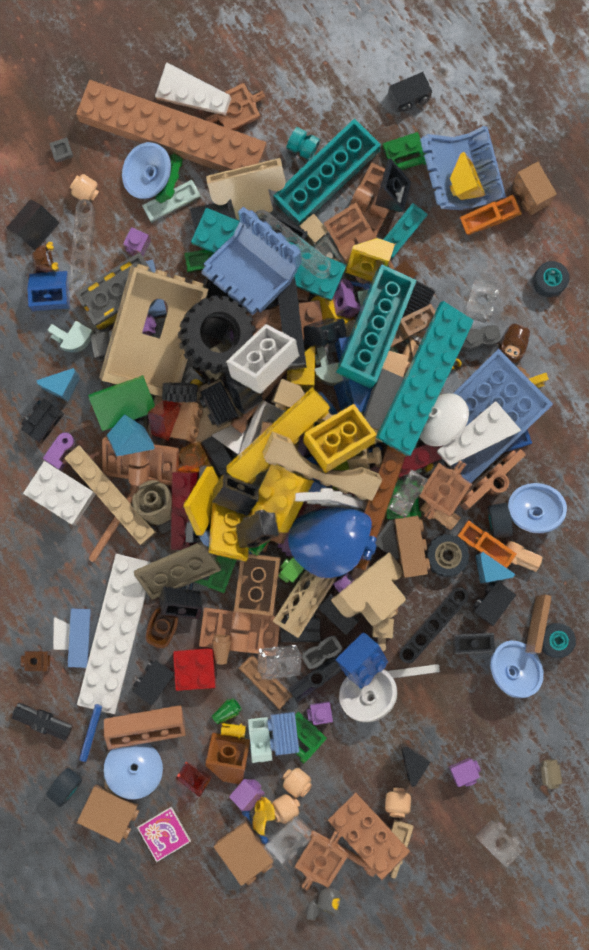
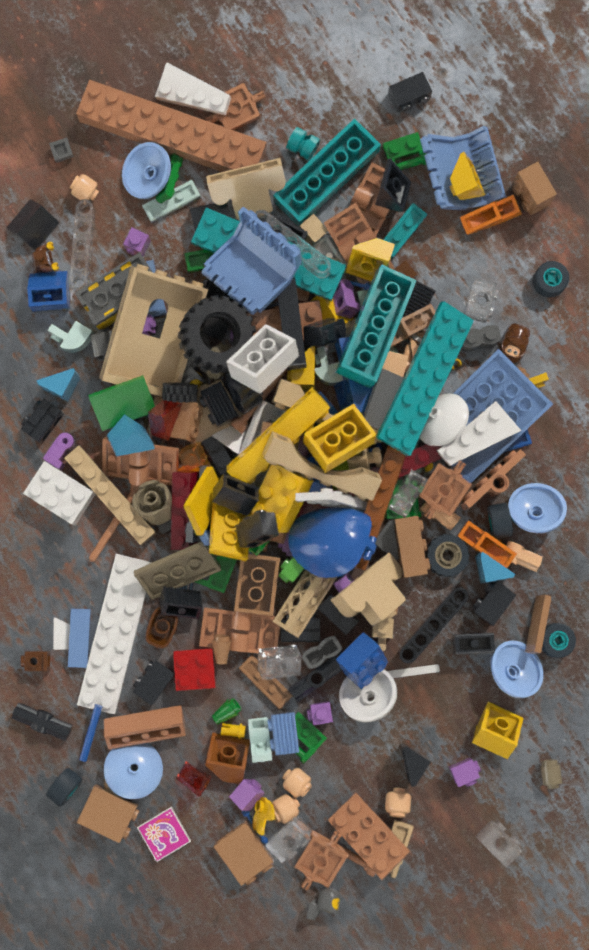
none -> yellow slope [472,702,523,759]

